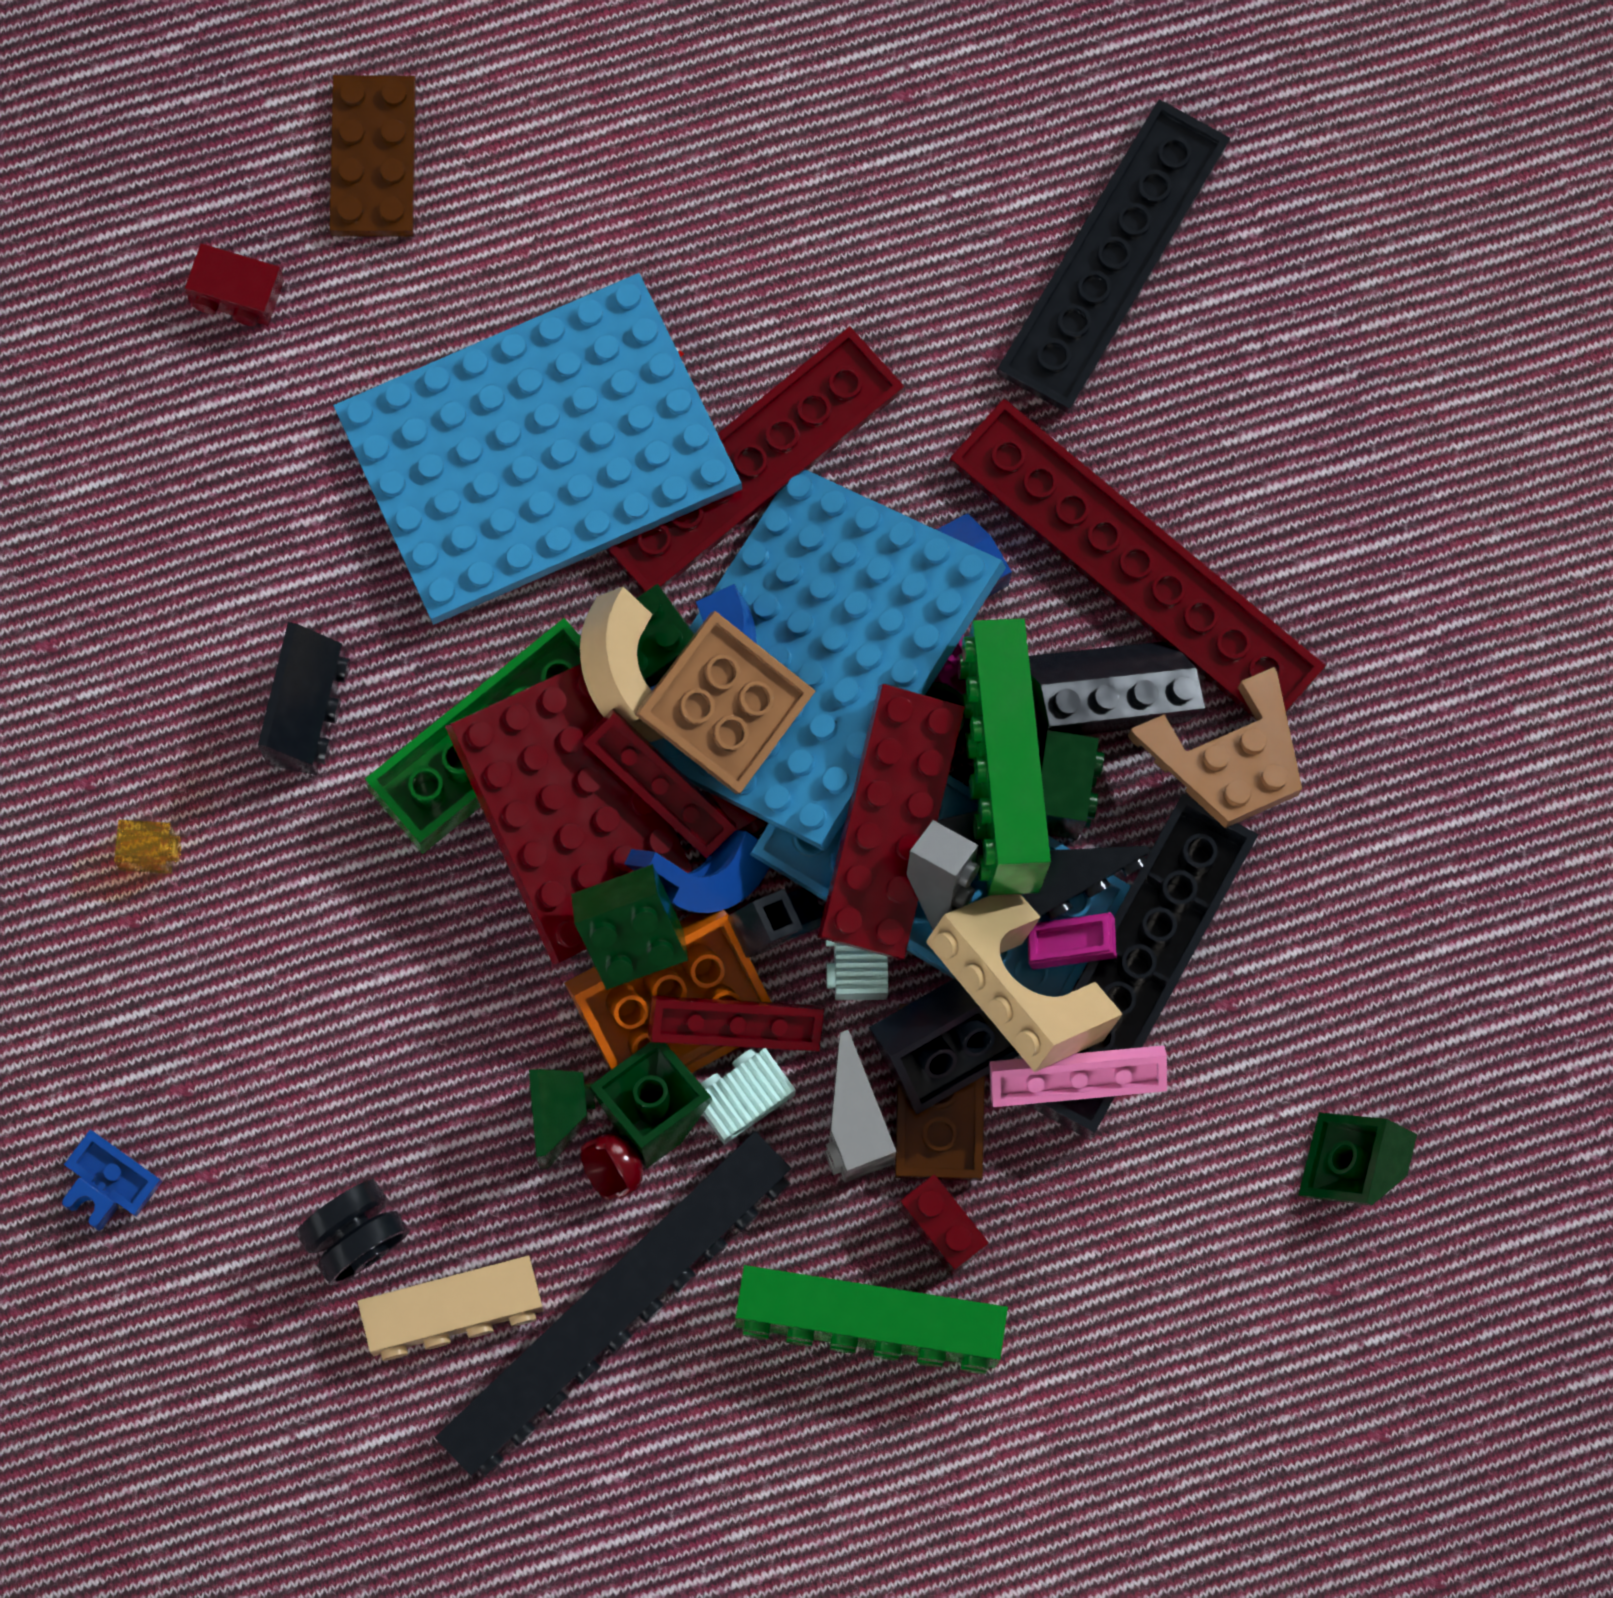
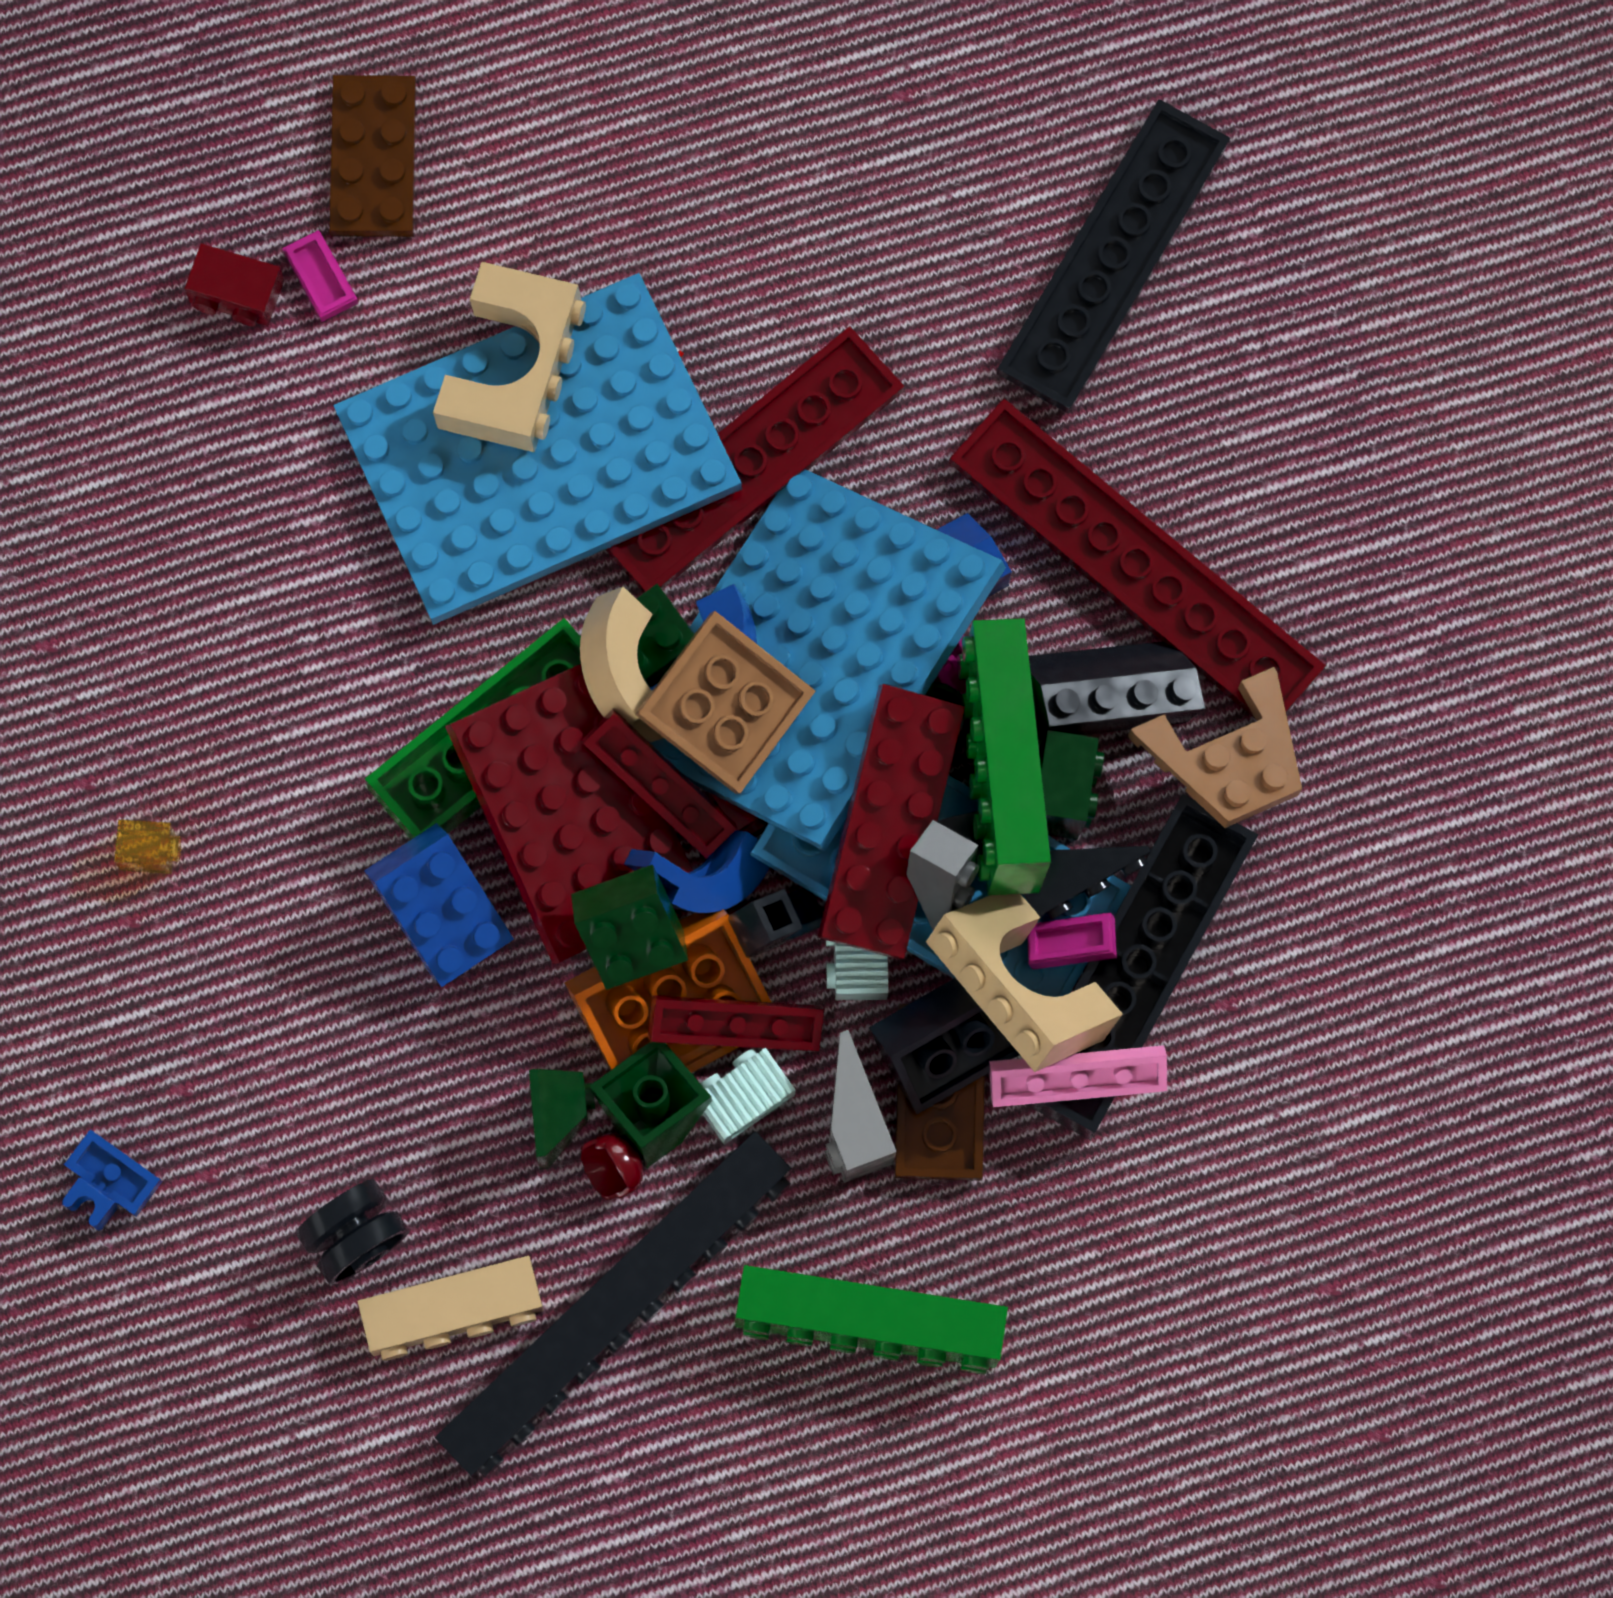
black slope [258,622,351,775] -> none
dark red brick [898,1174,989,1276] -> none
dark green slope [1298,1112,1417,1205] -> none
none -> dark pink tile [282,230,359,322]
none -> blue brick [364,823,514,987]
none -> tan arch [433,262,586,452]

